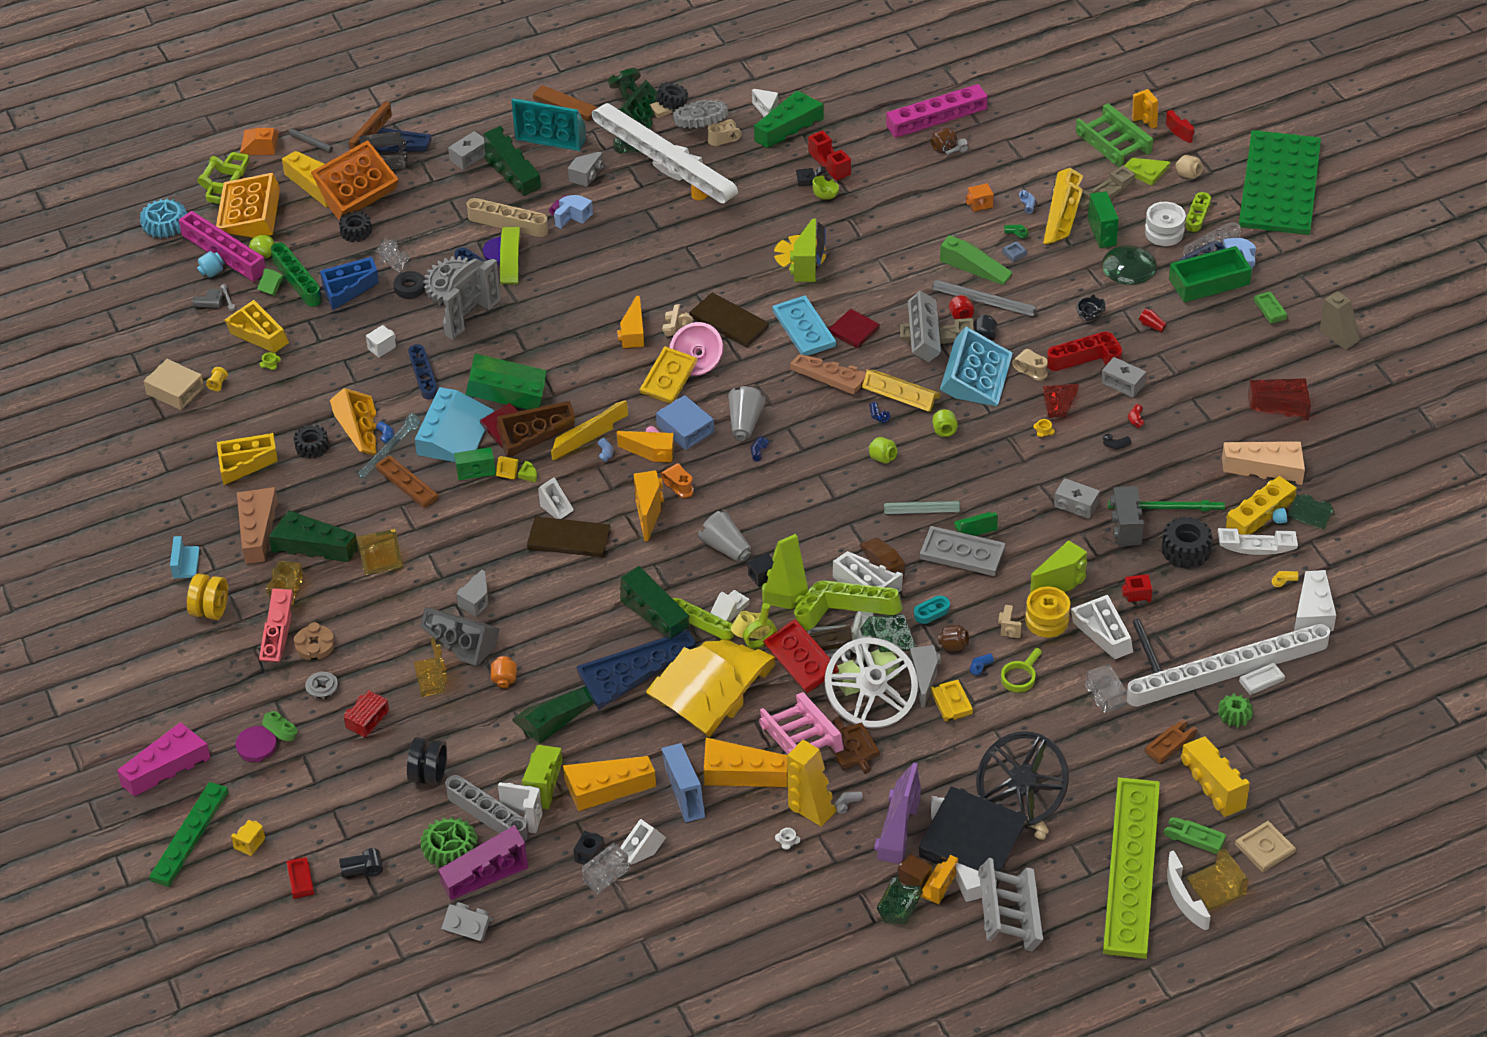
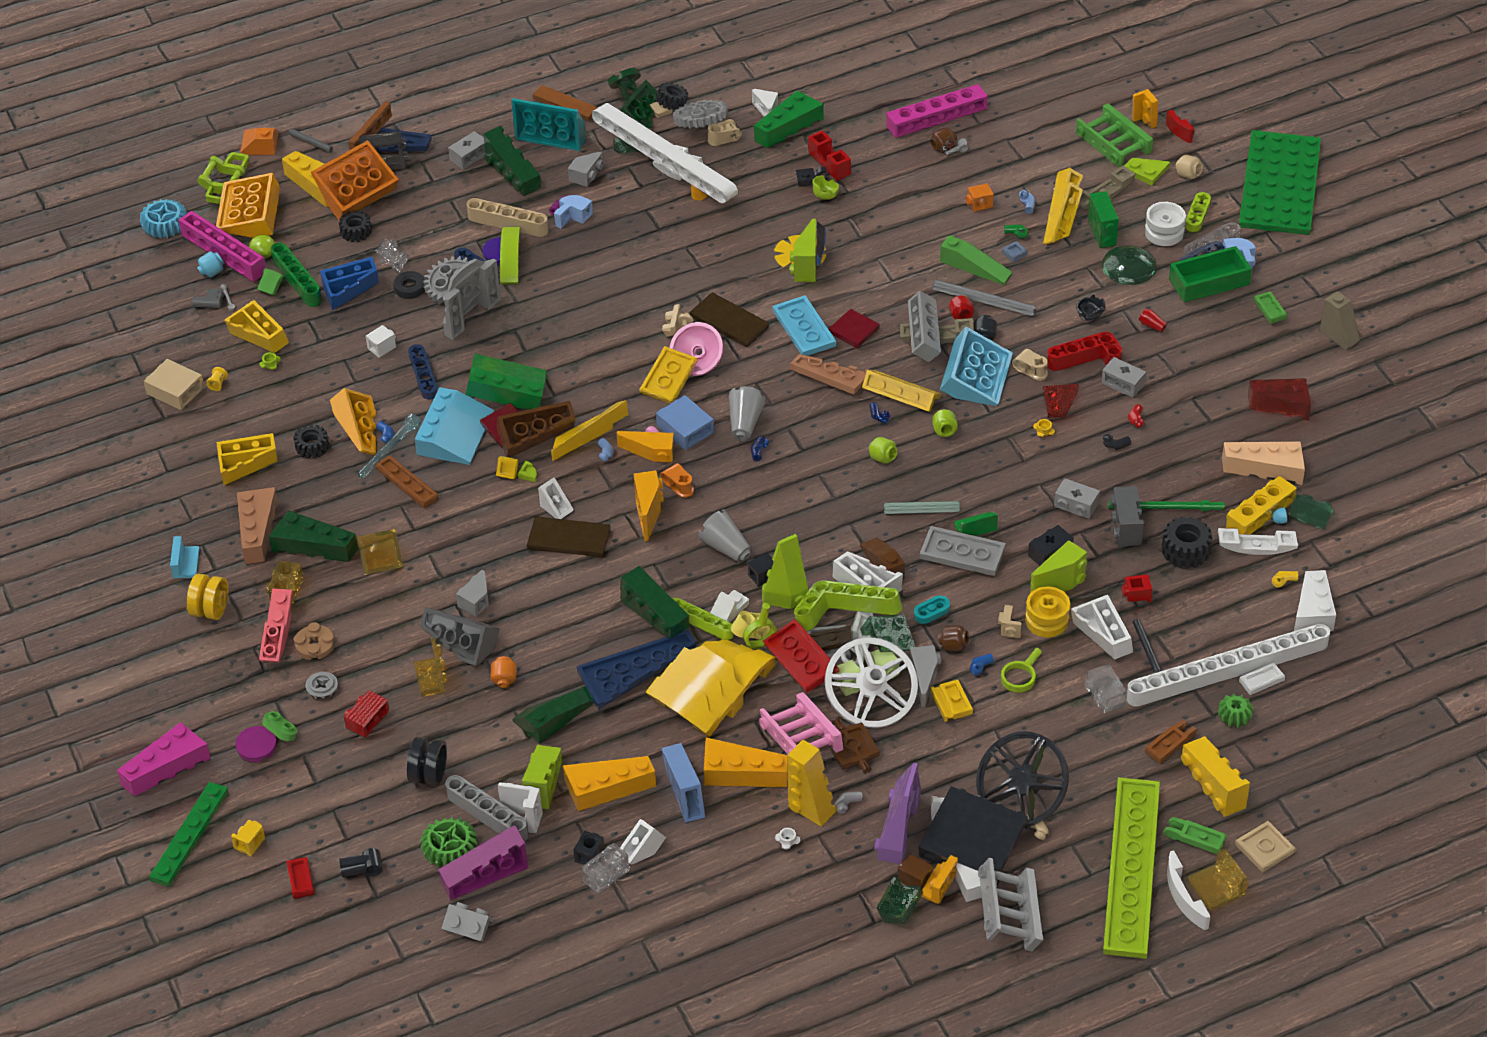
green panel [454,447,496,480] -> none
light orange slope [617,296,644,348] -> none
none -> black brick [1028,525,1074,566]

